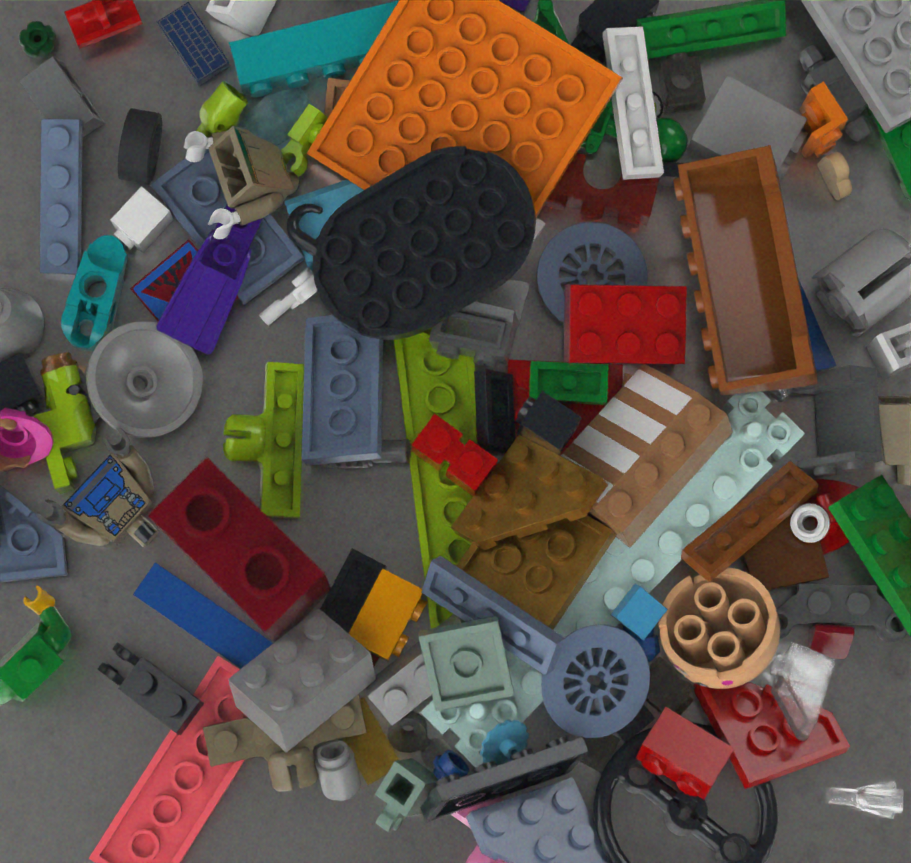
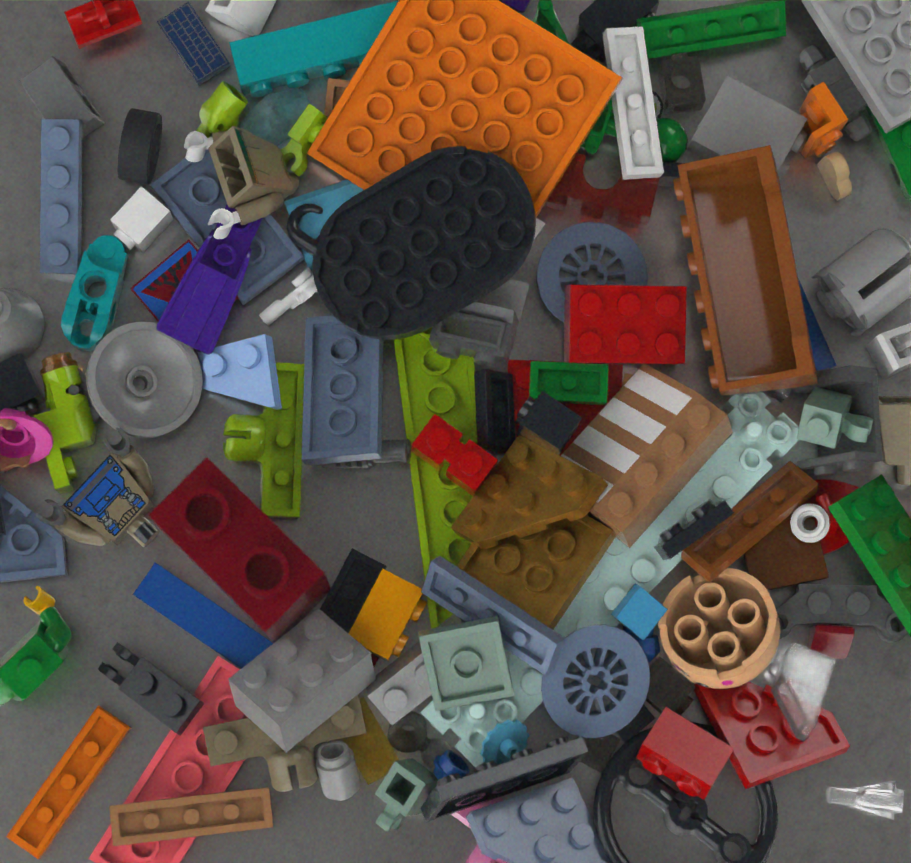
dark green plate [19,21,56,58] -> none
none -> orange tile [6,705,131,859]
none -> medium nougat plate [109,787,273,846]
none -> light blue wing [197,334,282,410]
none -> black plate [654,499,734,560]
none -> sand green brick [797,386,874,449]

